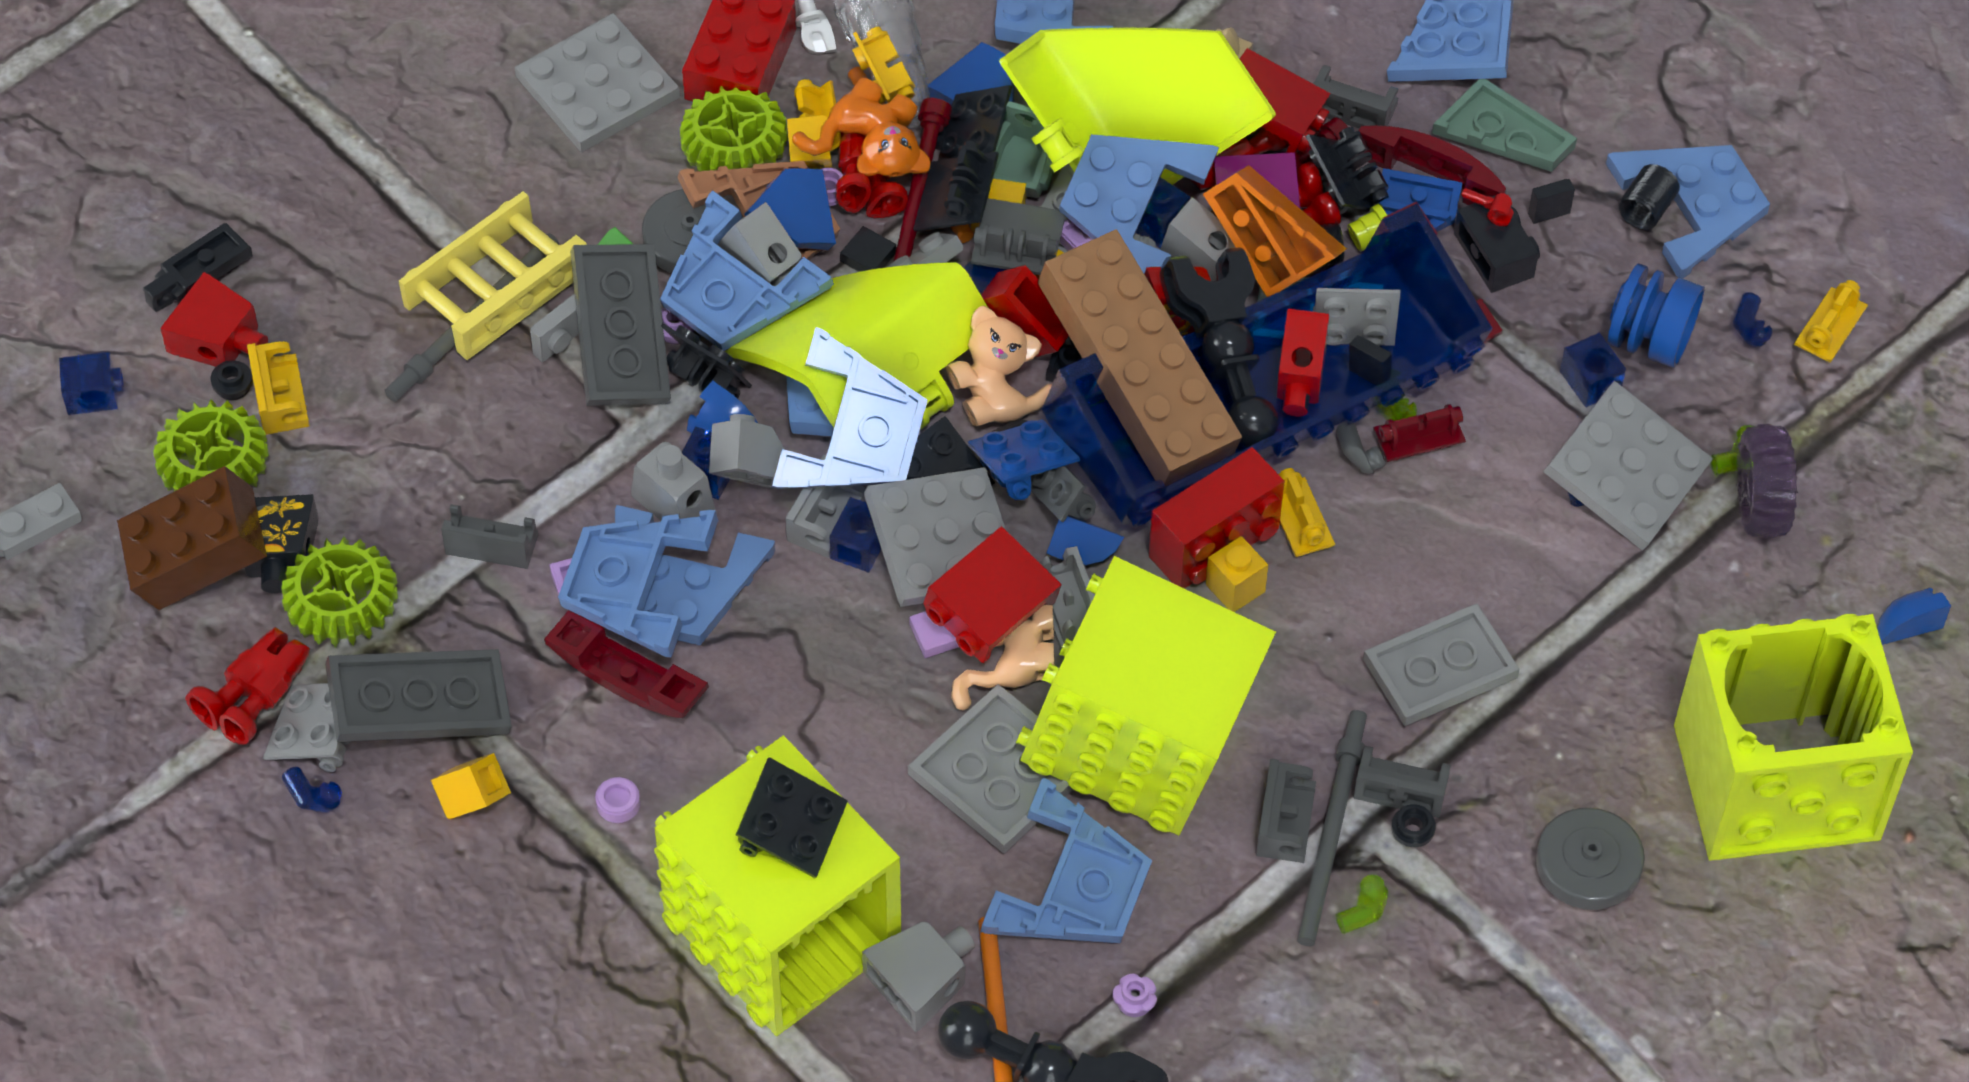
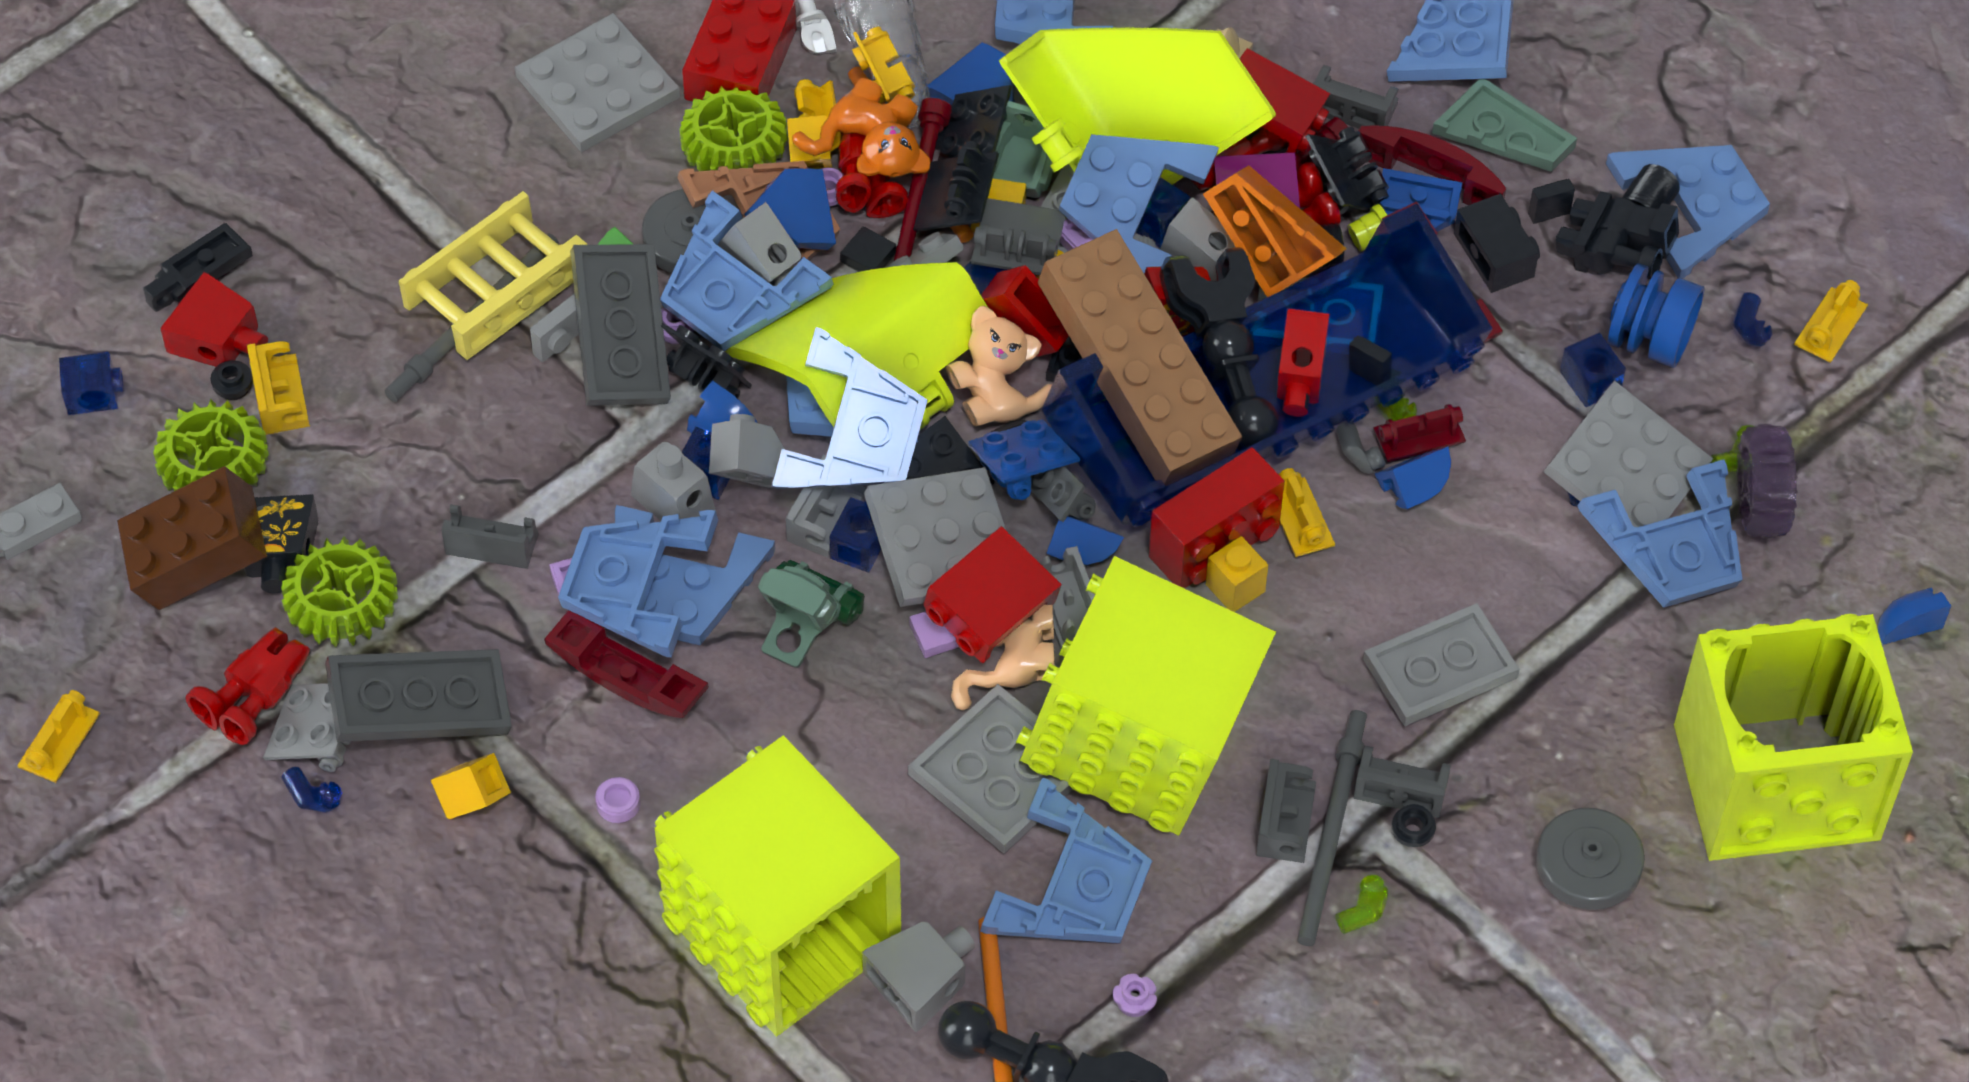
black hinge [735,757,848,878] -> none
light grey hinge [1313,288,1400,346] -> none
red hand [1462,188,1514,226] -> none
none -> yellow hinge [17,690,100,783]
none -> sand green piece [758,560,865,668]
none -> blue brick [1374,446,1451,509]
none -> black hips [1555,191,1679,280]
none -> medium blue wing [1577,460,1742,608]

